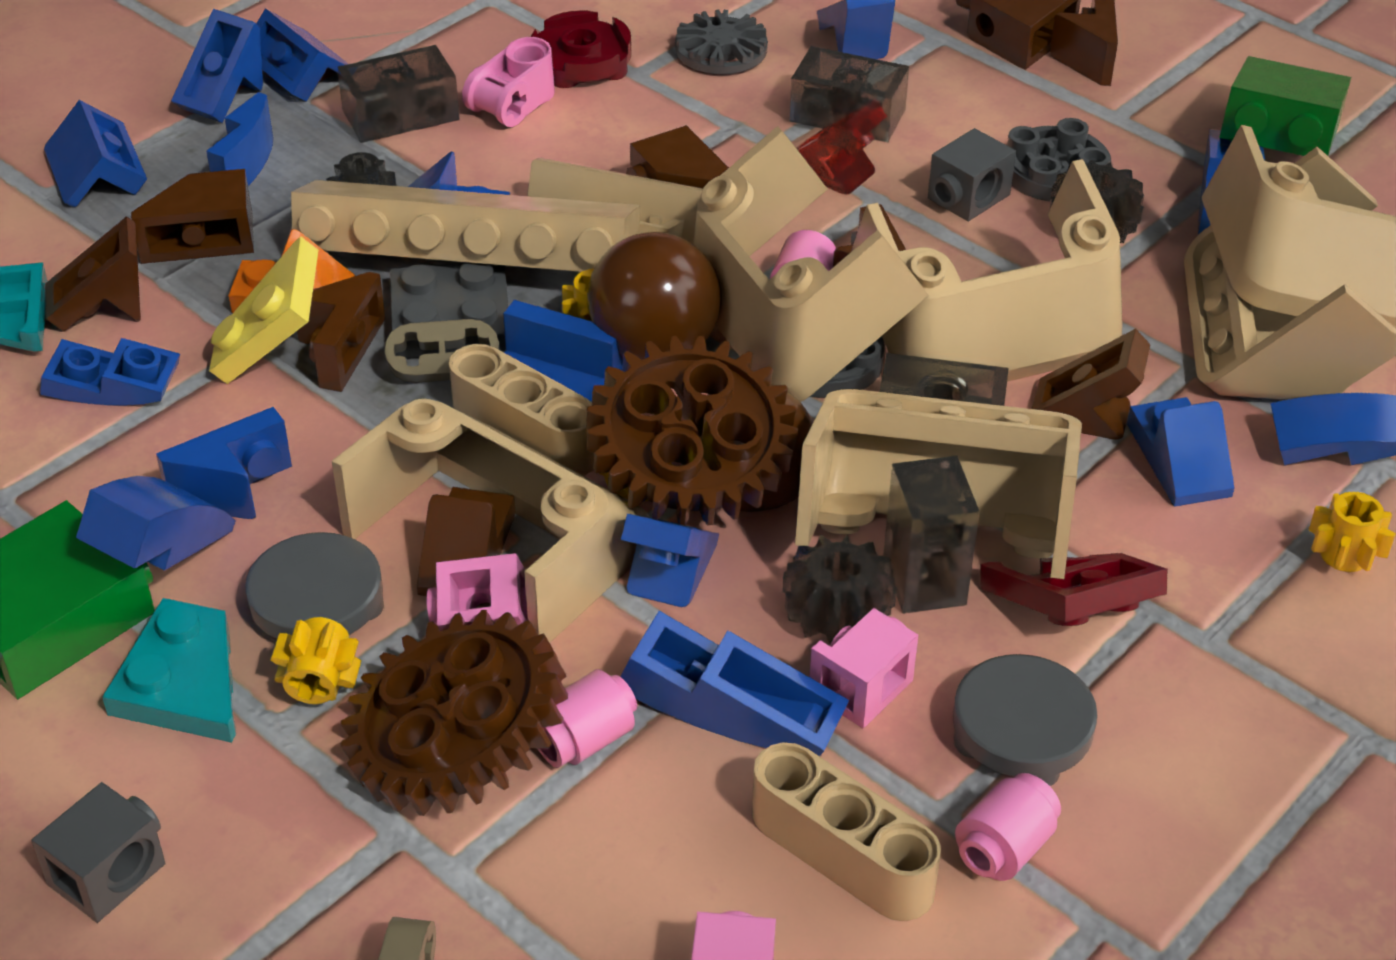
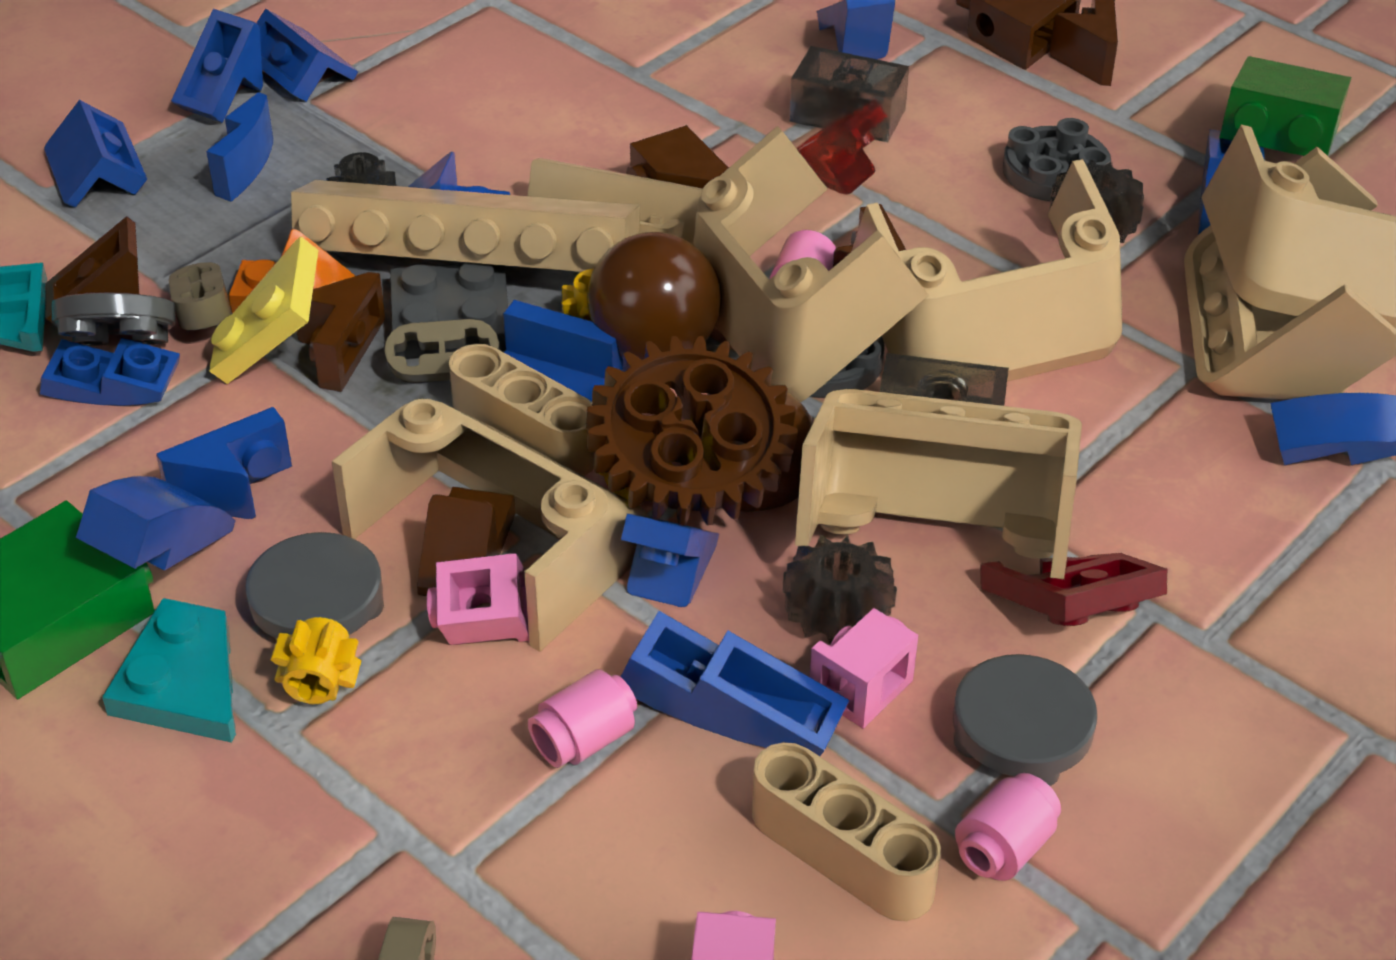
dark grey brick [31,782,166,923] -> none
reddish brown slope [131,169,254,264] -> none
clear smoke brick [337,45,460,143] -> none
reddish brown gear [340,610,568,816] -> none
bright pink piece [462,37,555,127] -> none
dark red plate [531,10,632,88] -> none
dark grey wheel [675,9,768,74] -> none
clear smoke brick [883,456,980,614] -> none
dark grey brick [928,128,1016,222] -> none
reddish brown slope [1032,328,1151,440] -> none
blue slope [1127,397,1235,507] -> none
yellow gear [1309,492,1396,572] -> none
none -> dark grey tile [52,293,175,346]
none -> dark tan beam [169,262,231,330]

